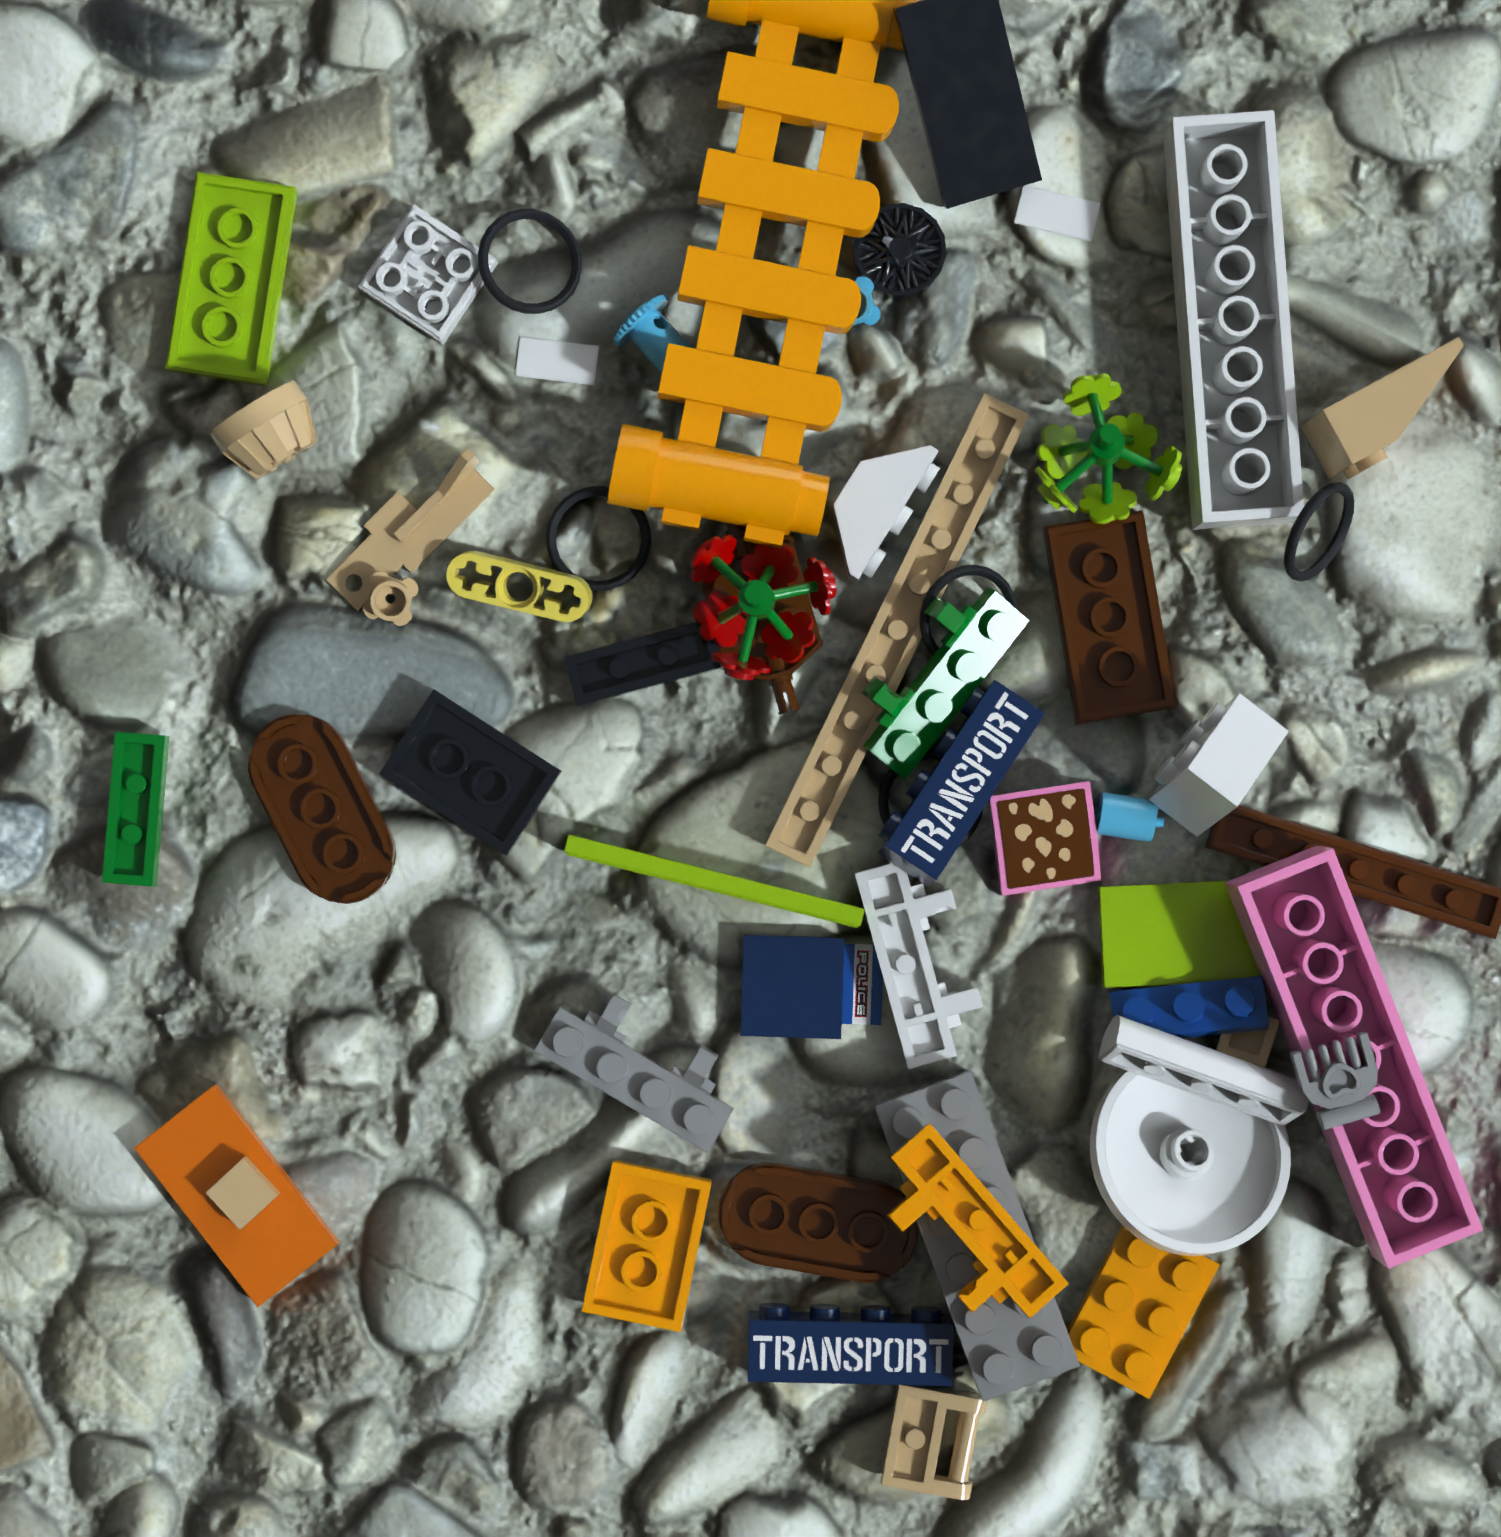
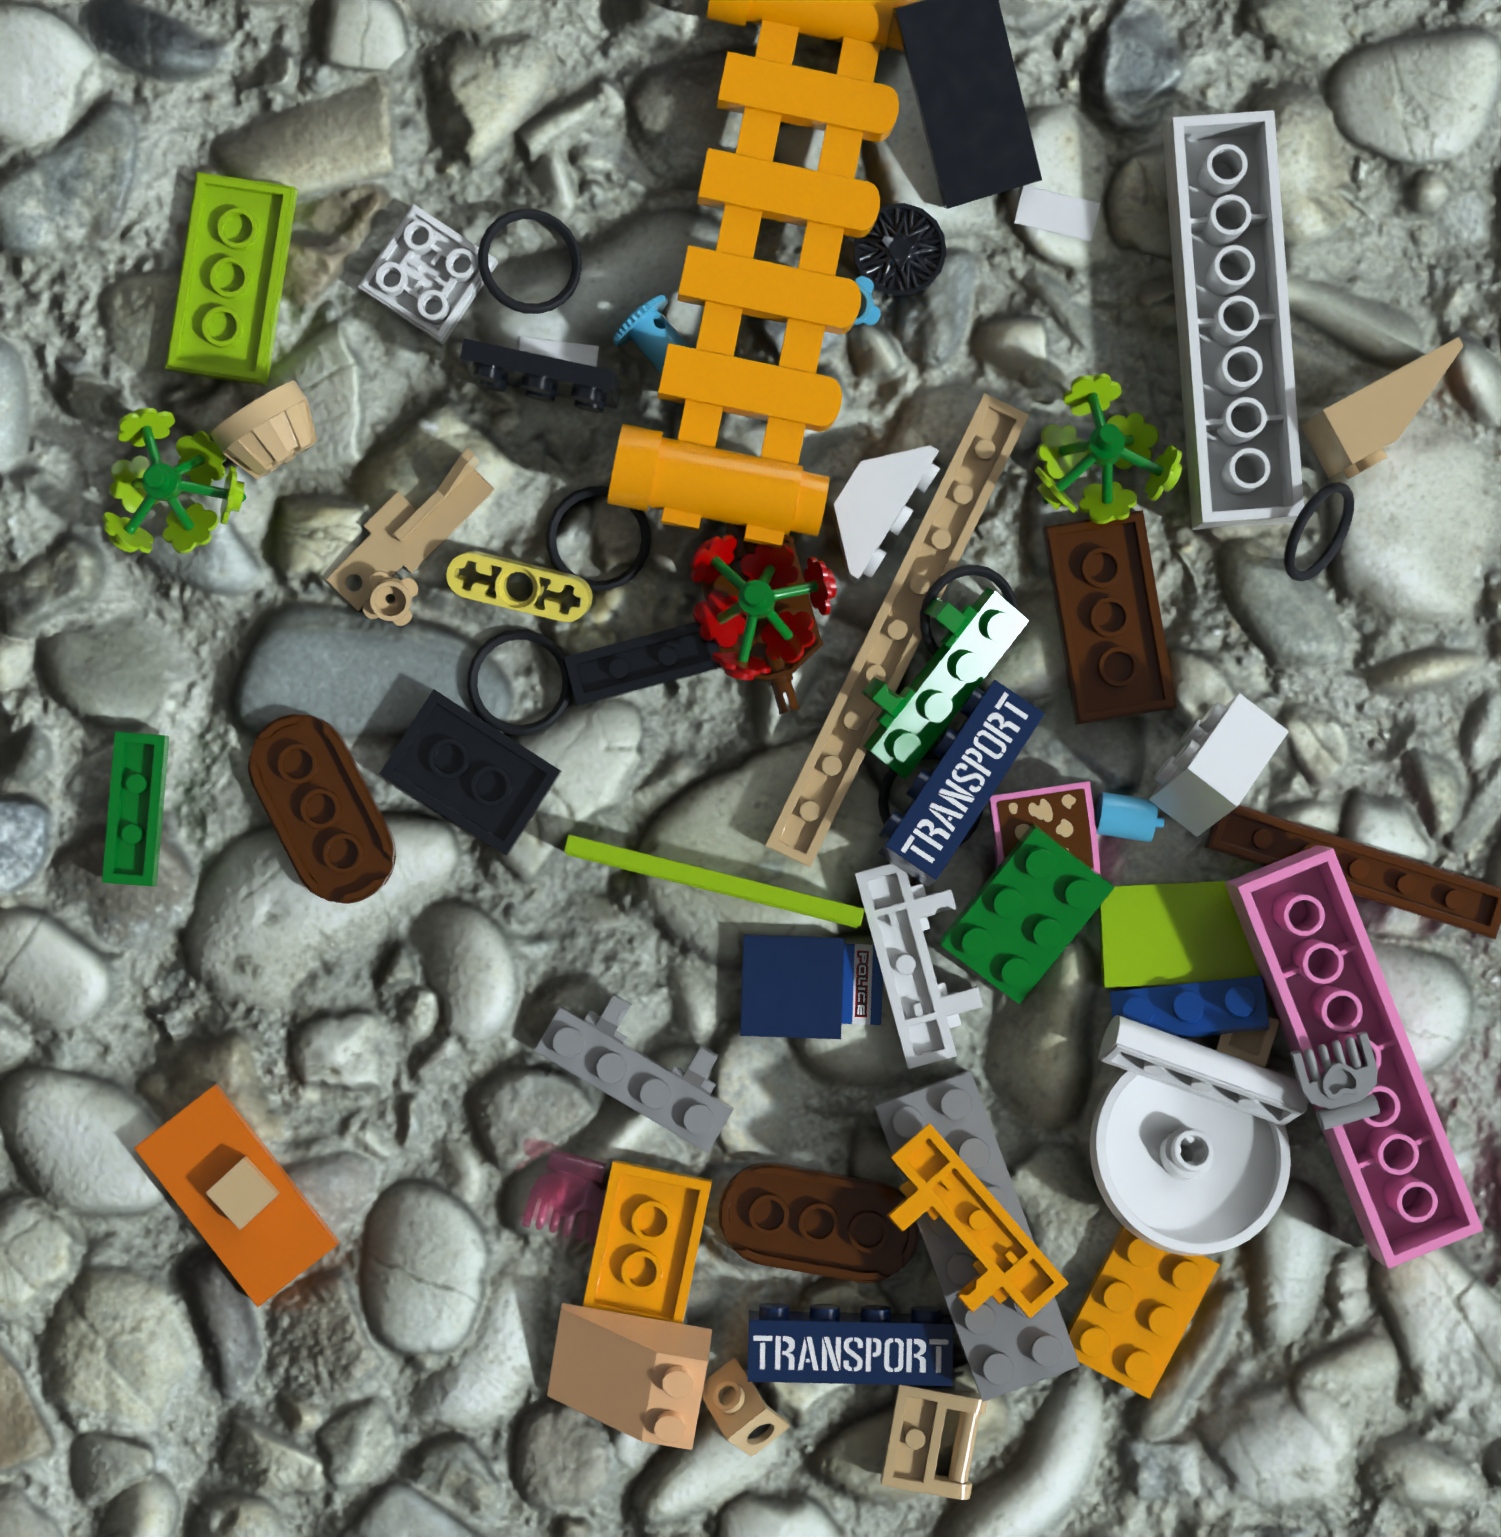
none -> lime plant [102,408,246,554]
none -> black plate [460,338,621,413]
none -> black tyre [467,629,572,735]
none -> clear pink piece [522,1149,607,1245]
none -> light nougat slope [547,1303,712,1450]
none -> tan bracket [702,1358,790,1456]
none -> green plate [939,823,1115,1005]

